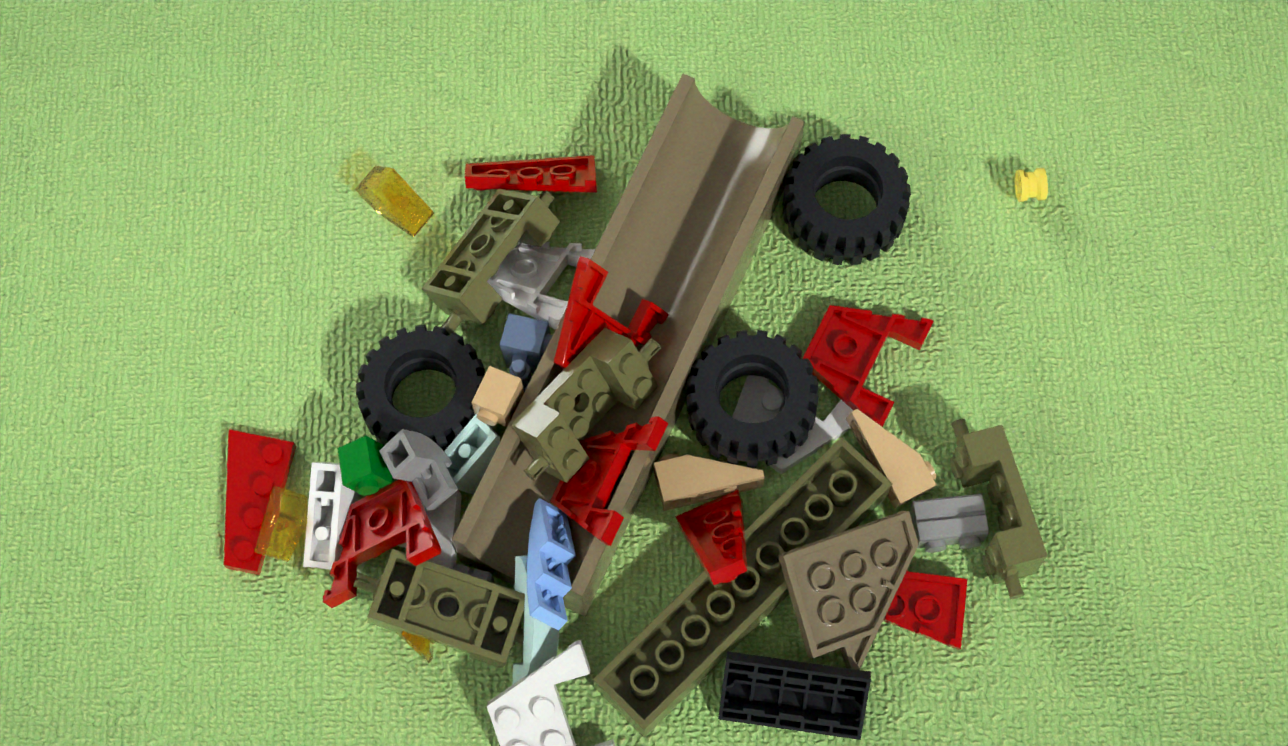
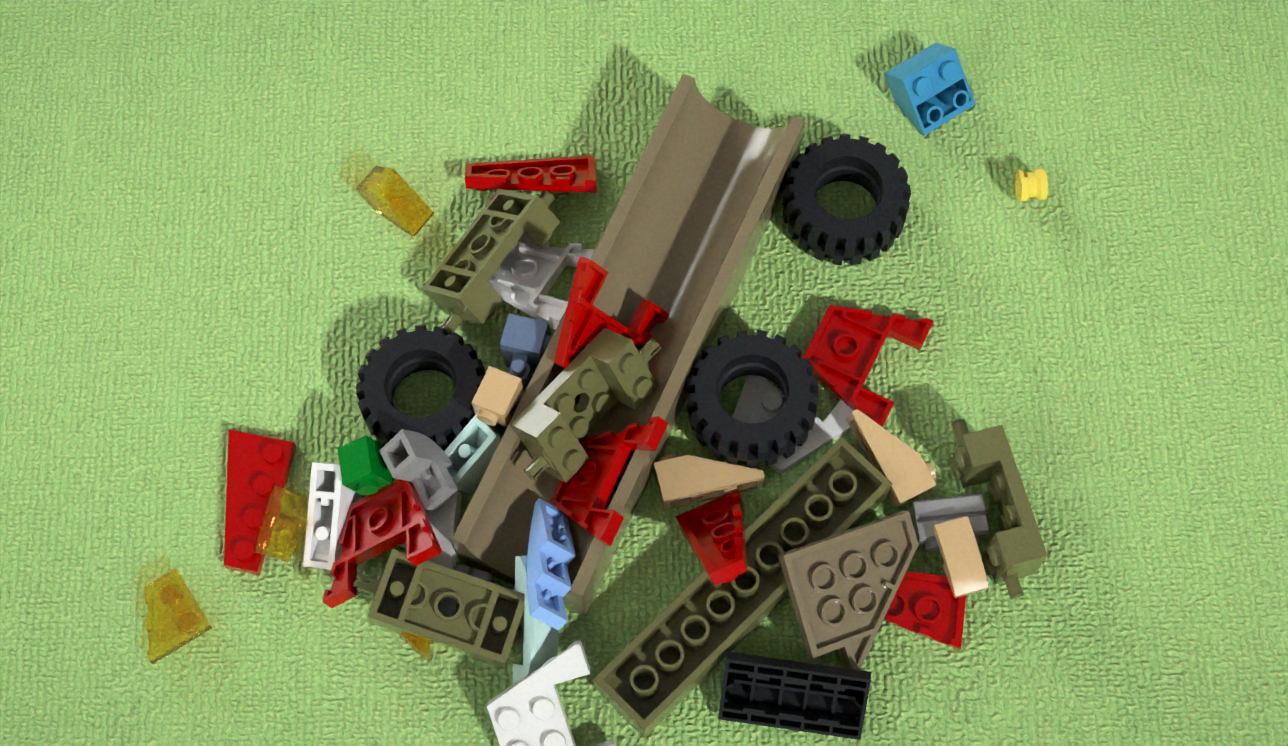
none -> clear yellow wing [145,568,212,664]
none -> dark azure slope [884,43,976,135]
none -> tan slope [932,516,989,598]

